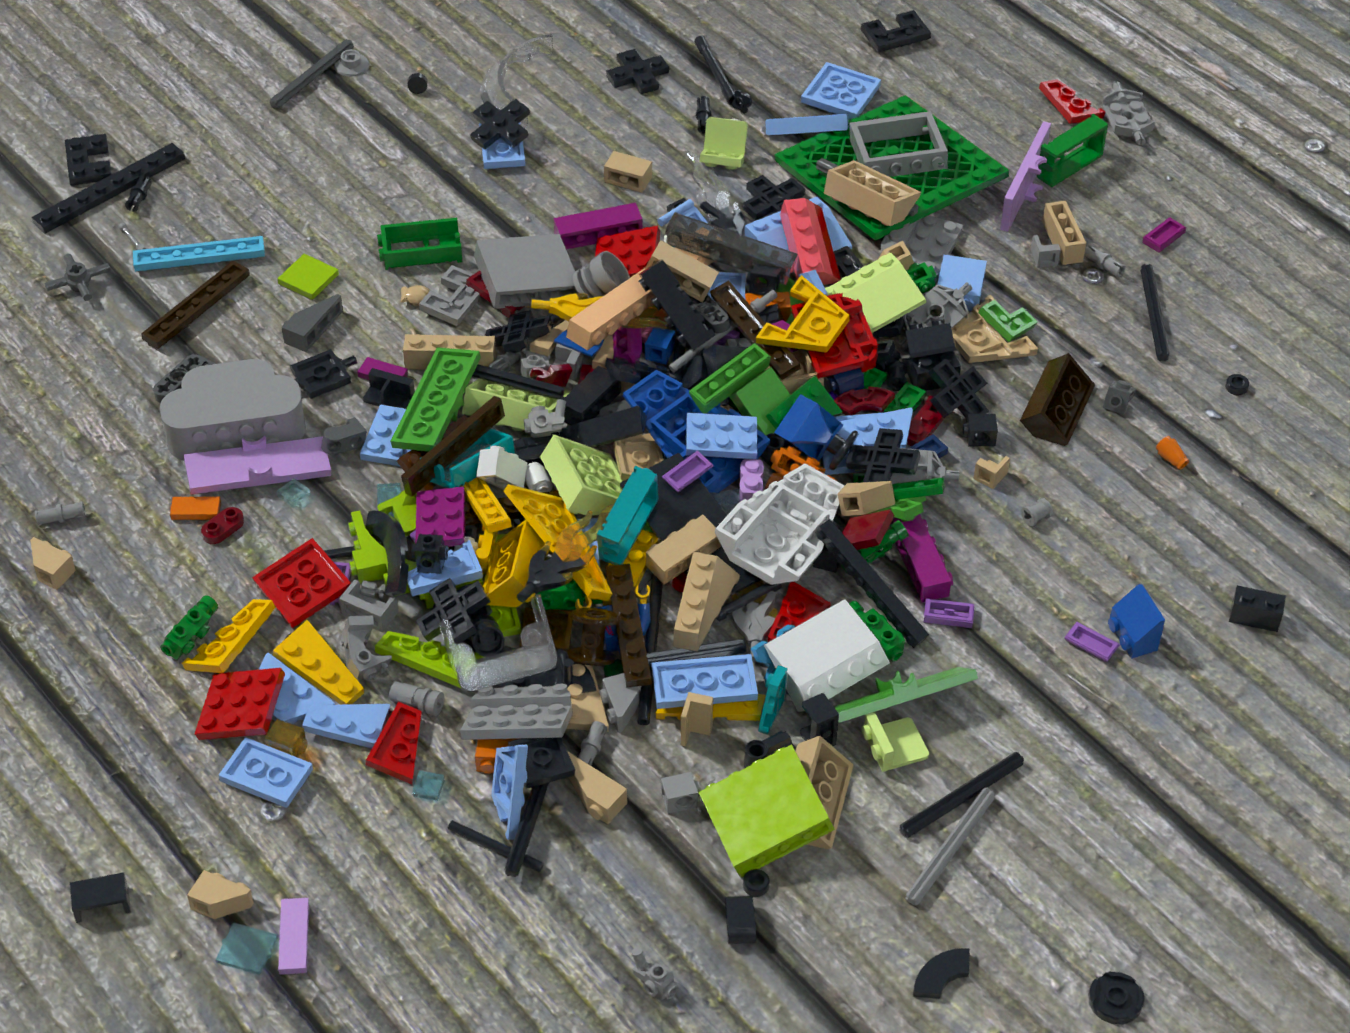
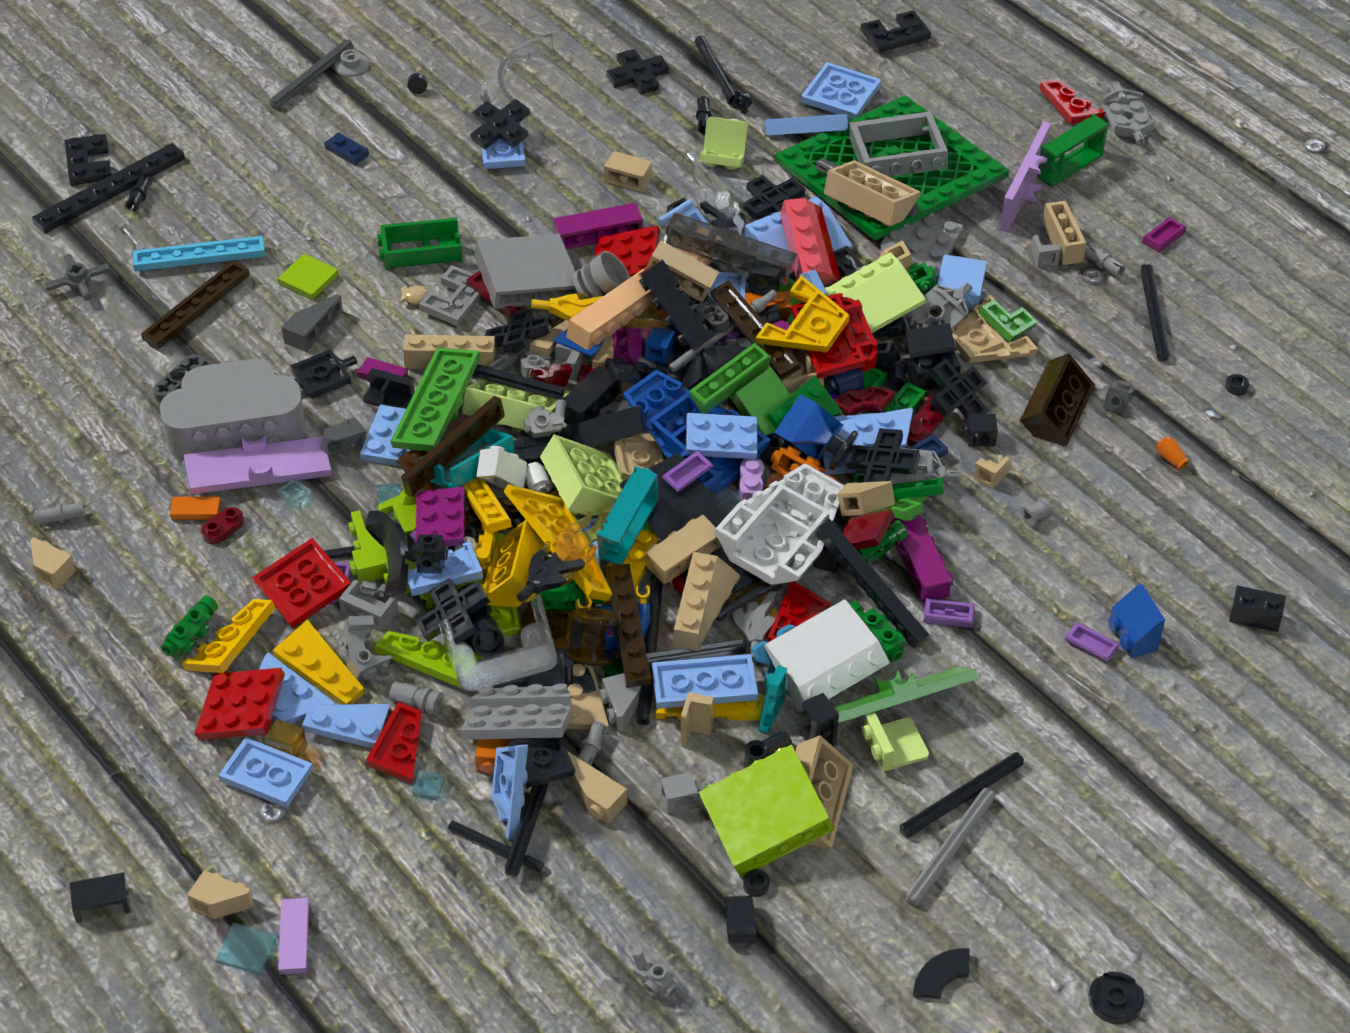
none -> dark blue plate [324,132,369,166]

